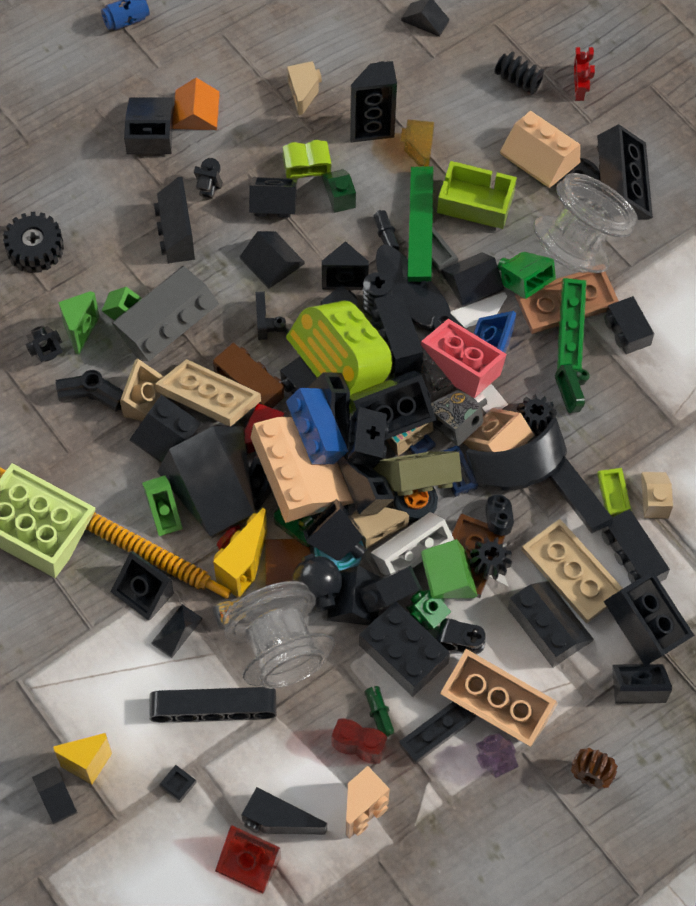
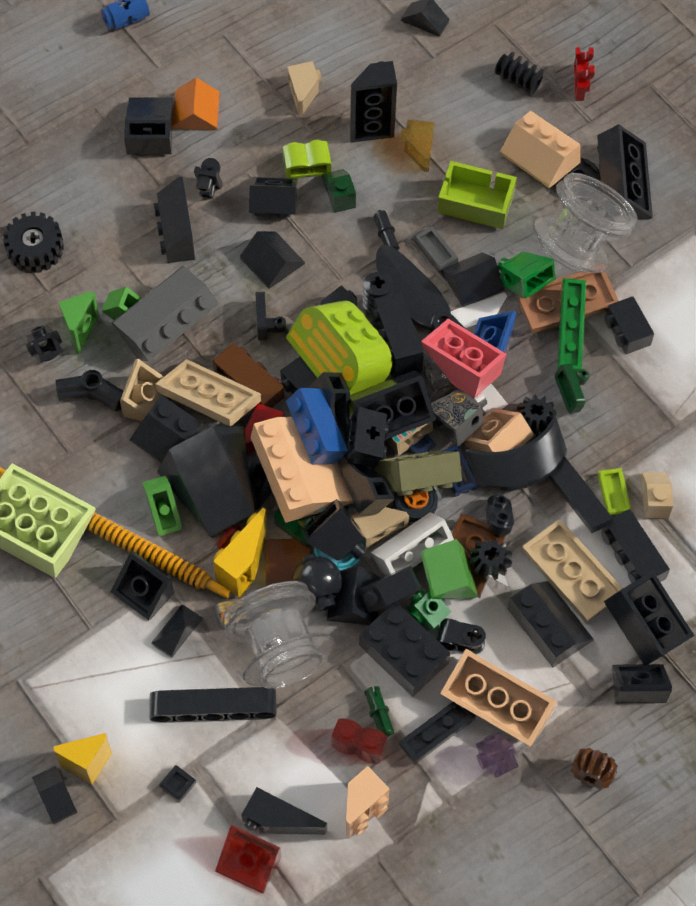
black slope [322,241,369,290] -> none
green tile [408,166,434,282] -> none

